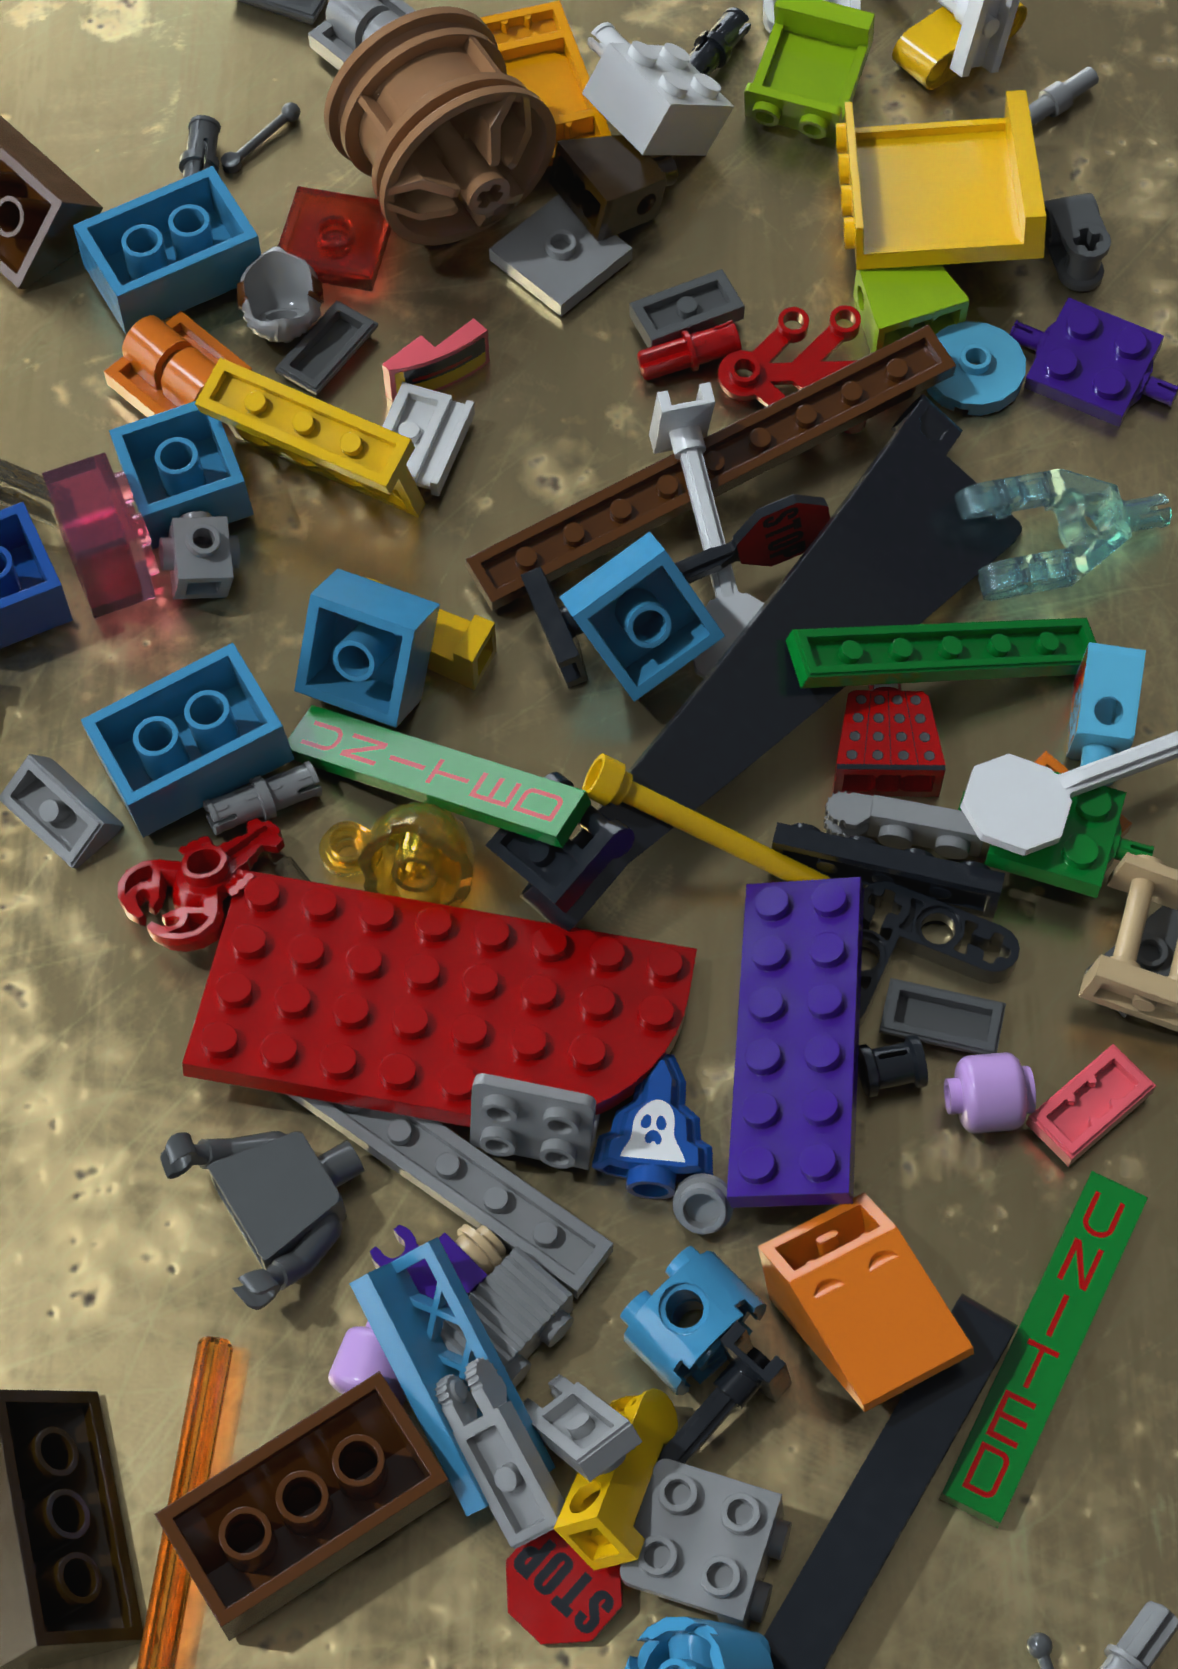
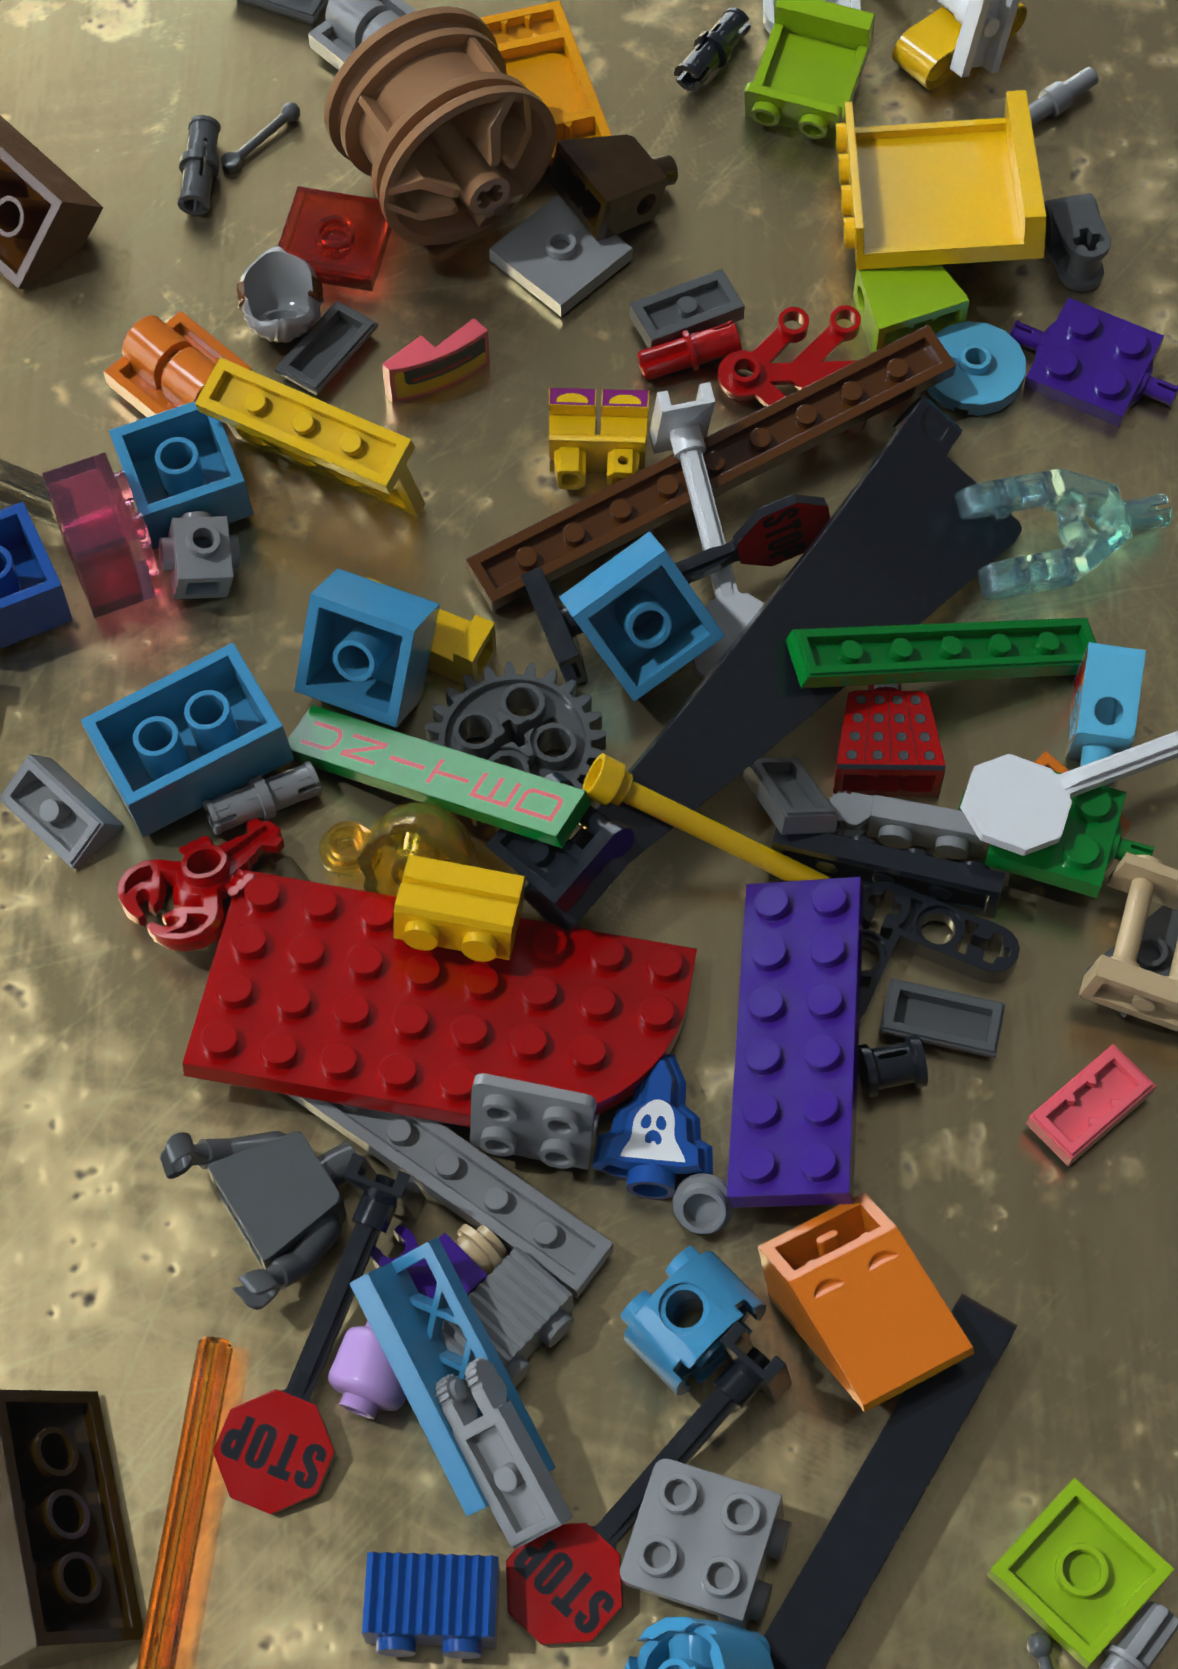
dark azure brick [73,166,261,335] -> none
reddish brown slope [154,1371,451,1641] -> none
white plate [382,382,475,497] -> none
light grey hinge [523,1374,642,1482] -> none
yellow leg [553,1388,678,1570] -> none
white brick [582,22,734,156] -> none
green tile [939,1171,1148,1528] -> none
lavender head [944,1052,1036,1134] -> none
none -> piece [213,1153,426,1515]
none -> blue brick [362,1551,500,1659]
none -> yellow brick [394,855,525,962]
none -> dark grey gear [425,662,606,832]
none -> yellow hips [549,388,650,490]
none -> dark grey tile [743,757,839,835]
none -> lime plate [987,1477,1175,1669]

